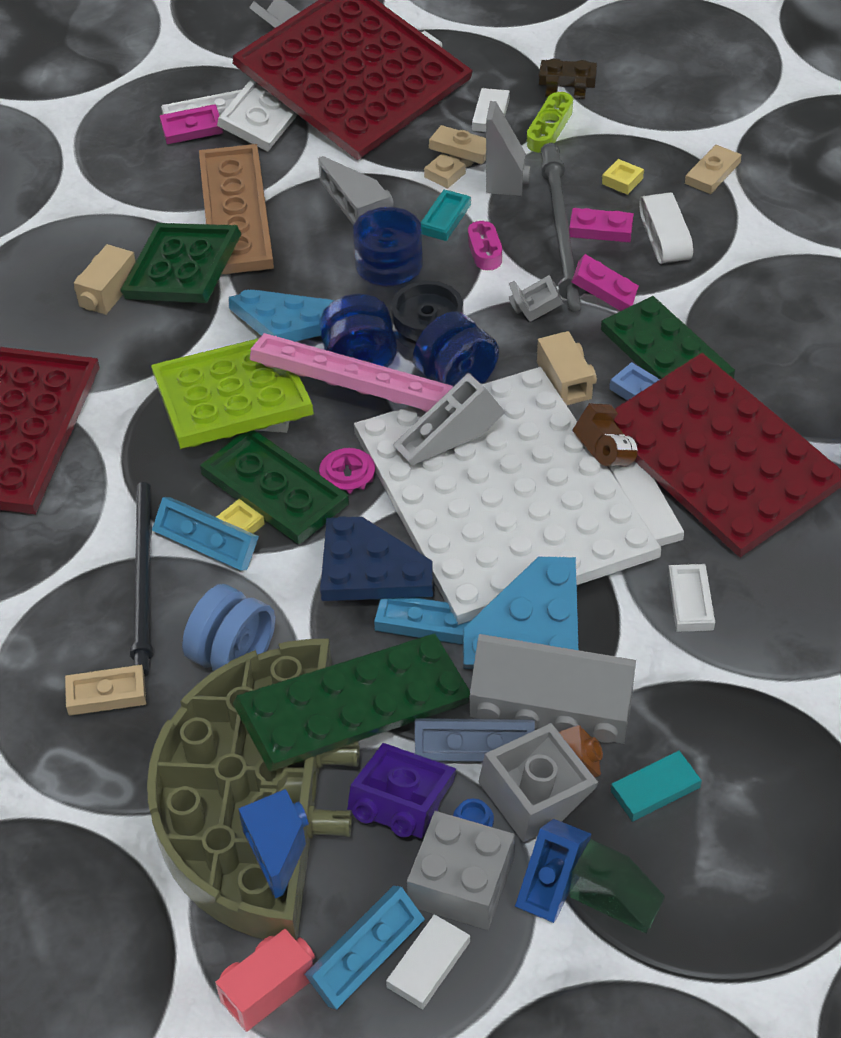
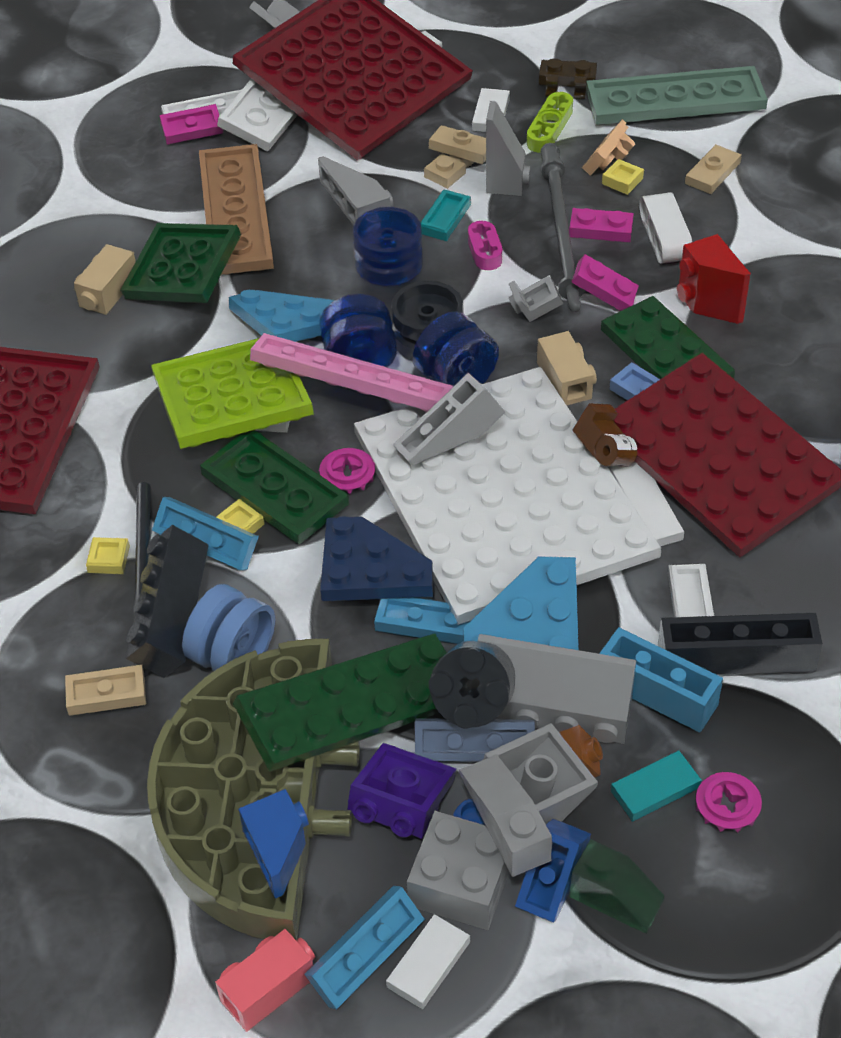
none -> light yellow tile [86,537,130,574]
none -> black brick [126,525,209,678]
none -> black brick [429,640,515,729]
none -> light grey slope [459,755,552,877]
none -> light nougat plate [582,119,635,176]
none -> sand green plate [586,66,768,125]
none -> dark azure brick [599,627,723,732]
none -> black brick [658,613,823,675]
none -> red slope [677,234,751,324]
none -> dark pink gear [696,772,762,833]

